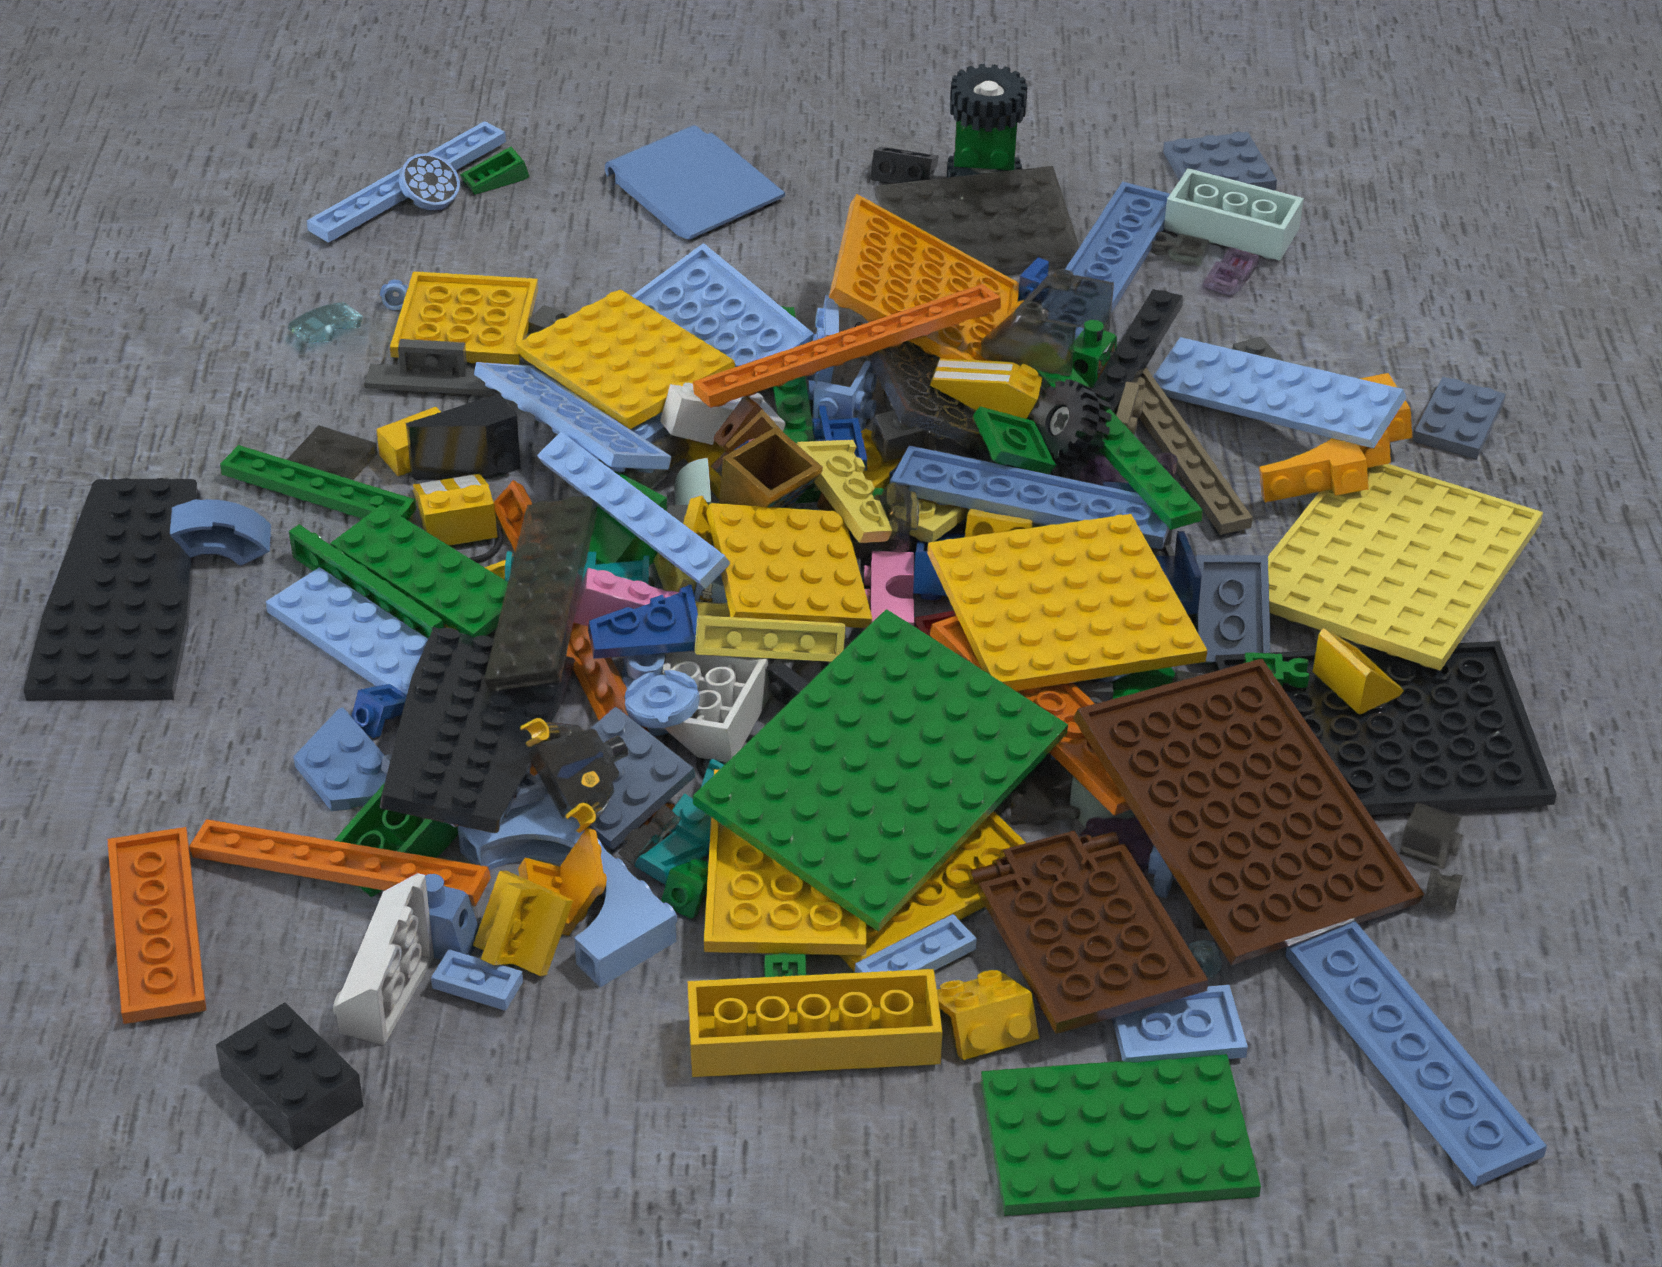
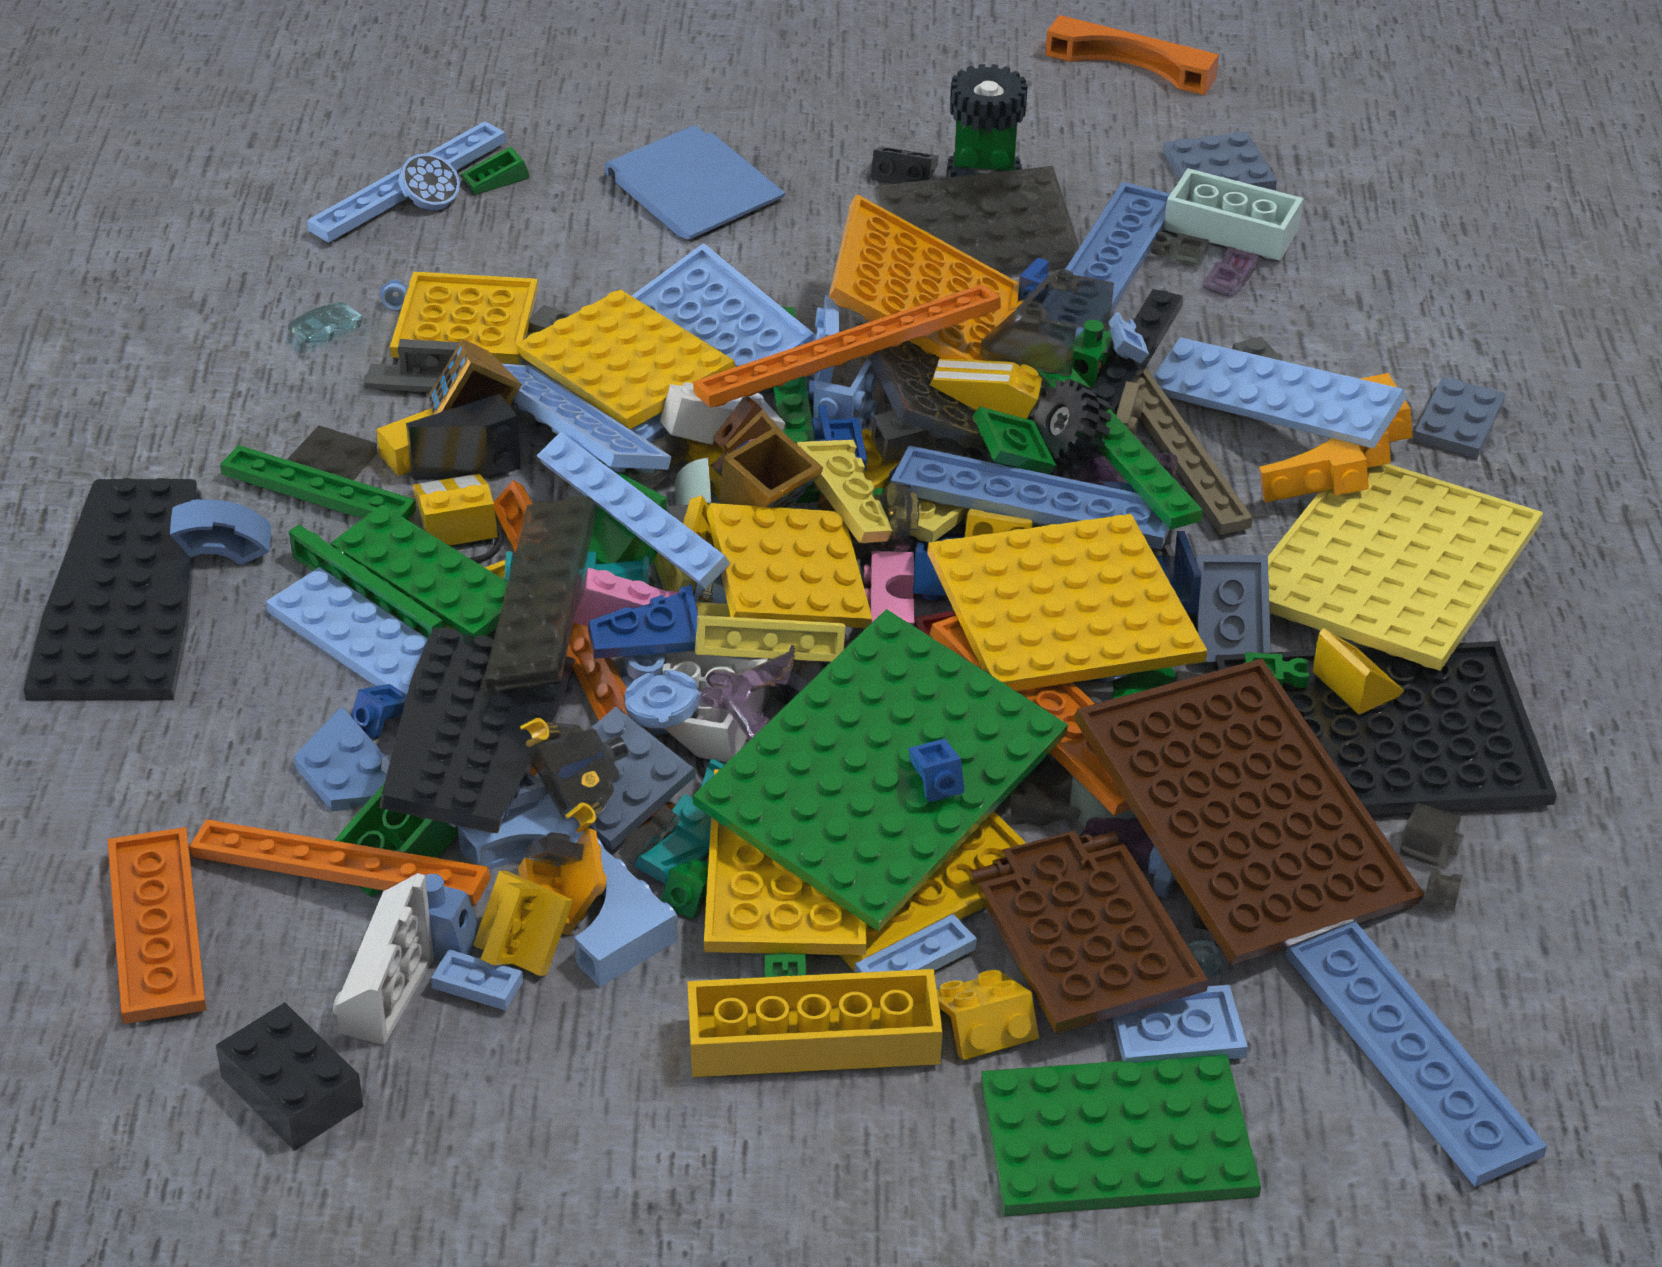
none -> pearl gold slope [429,339,522,414]
none -> clear smoke plate [525,832,584,865]
none -> clear purple piece [700,645,795,741]
none -> blue bracket [908,739,965,802]
none -> orange arch [1045,15,1219,95]
none -> light blue plate [1109,312,1149,364]

